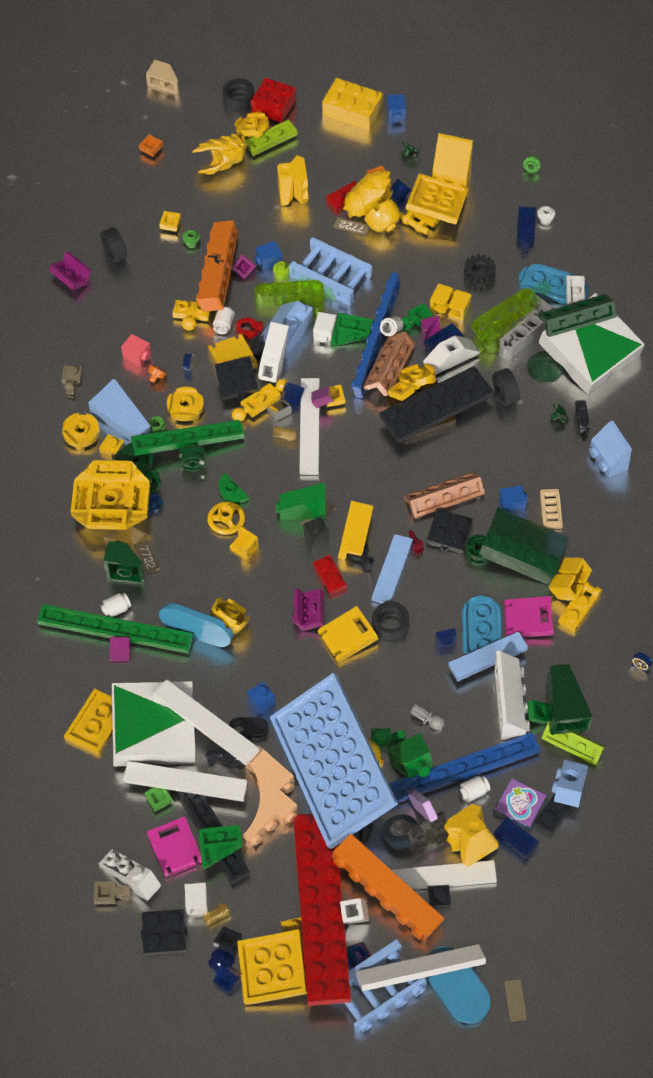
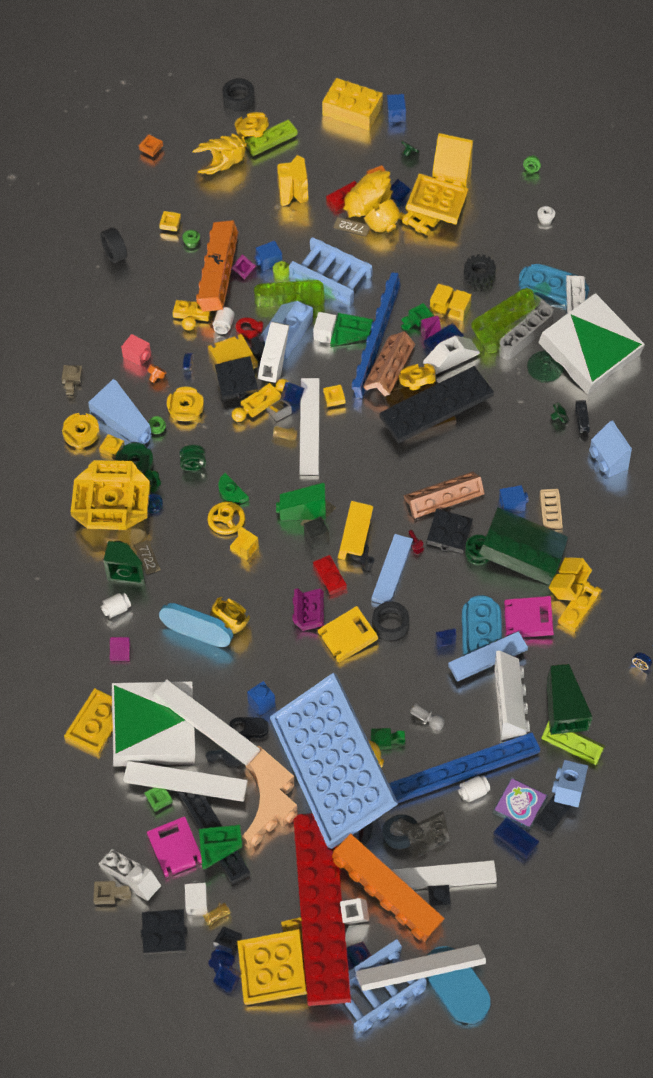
green plate [37,604,194,654] -> none
magenta bracket [49,251,92,290] -> none
green plate [131,420,245,455] -> none
tan slope [146,60,179,94] -> none
red brick [251,77,297,123] -> none
magenta slope [311,386,333,408] -> none
white brick [380,315,403,336] -> none
green torso [386,733,433,778] -> none
yellow plate [388,381,415,401] -> none
lavender tile [407,788,437,822] -> none
yellow piece [444,804,499,866] -> none
black tyre [492,368,520,406] -> none
dark tan sticker [504,979,527,1022] -> none
clear blue hinge [517,206,536,251] -> none
green plate [527,699,549,725] -> none
dark green fence [538,294,616,337] -> none

